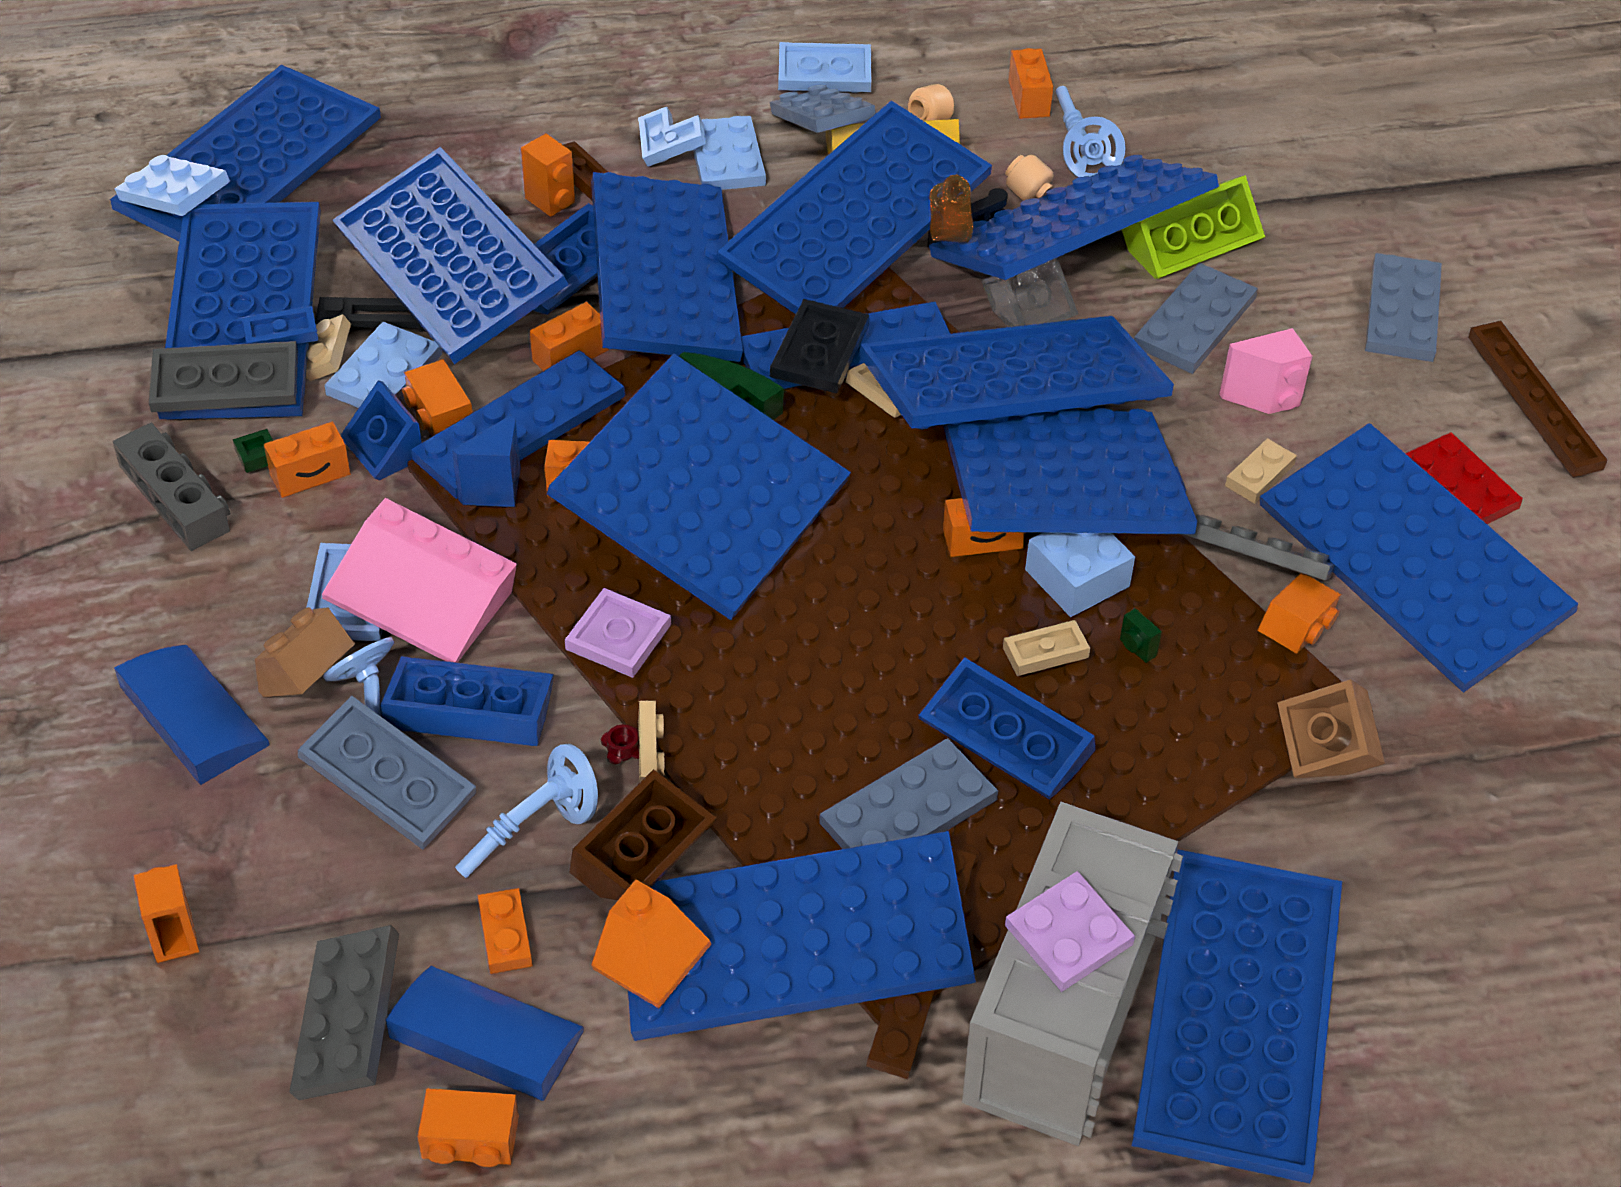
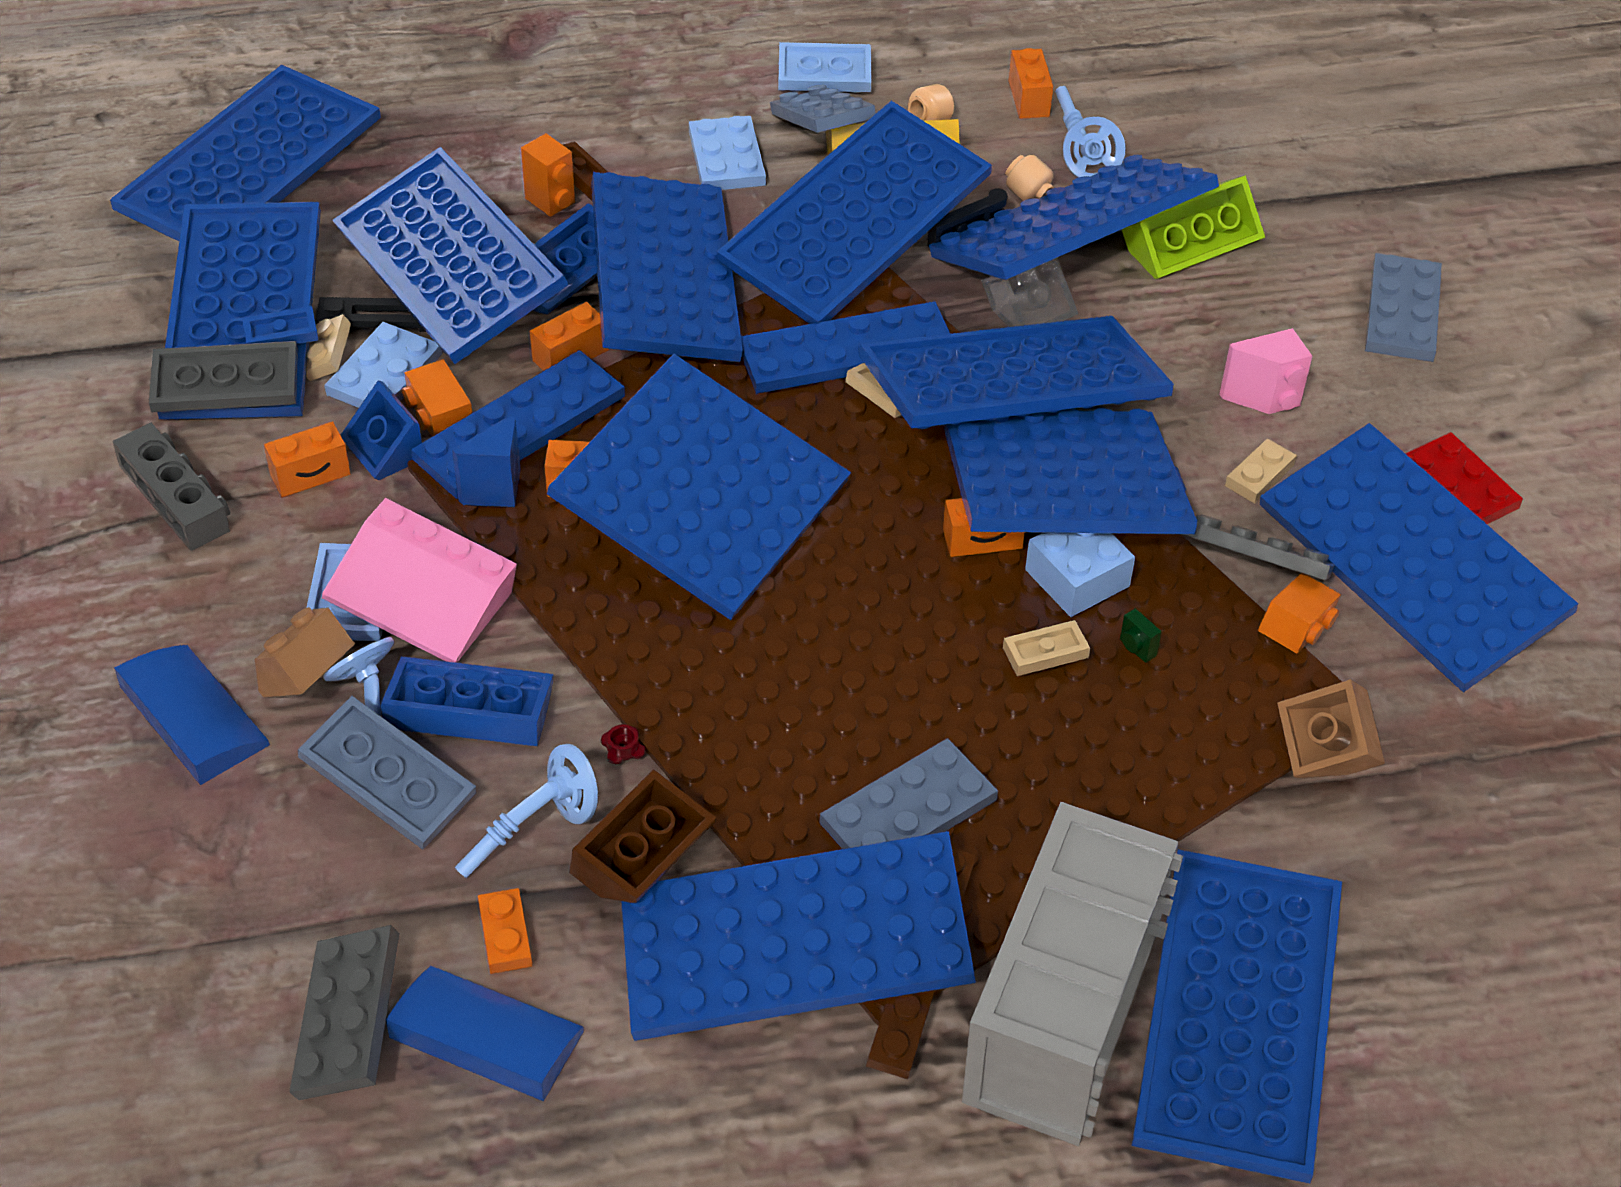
light blue plate [115,155,230,216] -> none
orange brick [134,864,199,963] -> none
dark green plate [232,429,273,473] -> none
orange brick [417,1088,519,1167] -> none
lavender plate [565,588,671,678] -> none
orange slope [591,880,711,1008] -> none
light blue plate [638,106,706,167] -> none
tan plate [638,701,664,783] -> none
dark green slope [679,352,784,420] -> none
black plate [770,299,870,394] -> none
blue slope [918,657,1096,799] -> none
clear orange piece [929,175,973,243] -> none
lavender plate [1005,871,1135,992] -> none
sand blue plate [1134,263,1258,374] -> none
reddish brown plate [1468,321,1608,477] -> none

